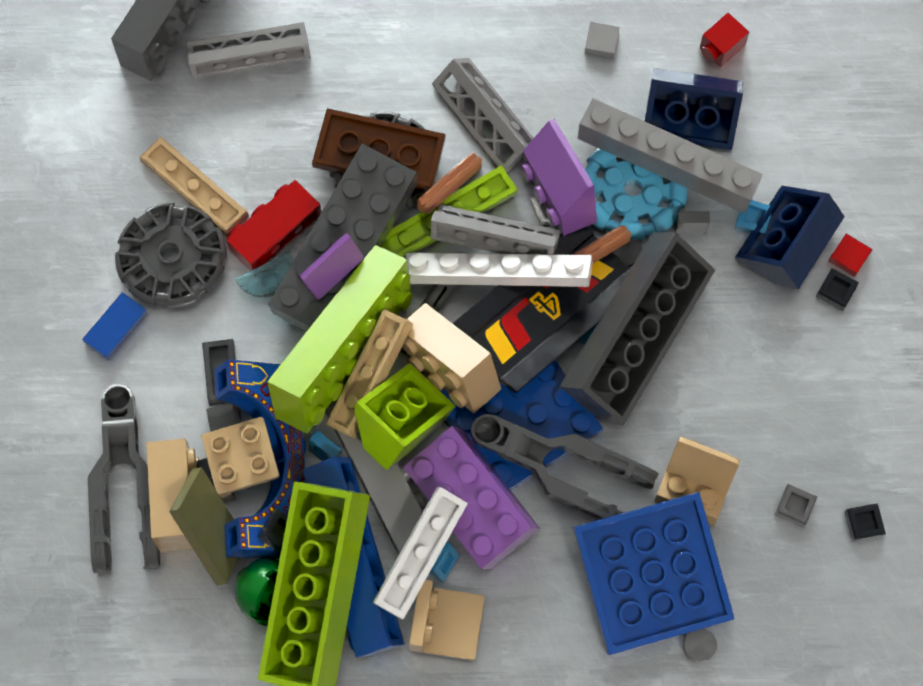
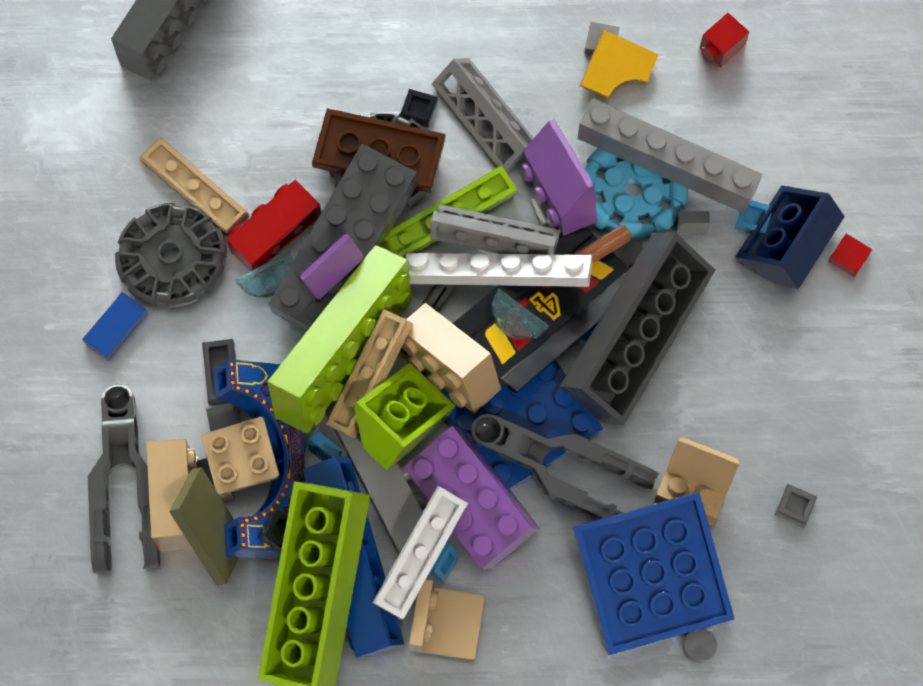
light grey fence [186,22,311,78] -> none
green cylinder [235,558,280,626] -> none
nougat axle [416,153,482,214] -> none
dark blue slope [644,68,743,150] -> none
black tile [816,268,859,311] -> none
black tile [845,503,886,542] -> none
none -> black tile [400,89,438,128]
none -> clear light blue plate [491,288,549,340]
none -> yellow tile [580,30,659,98]

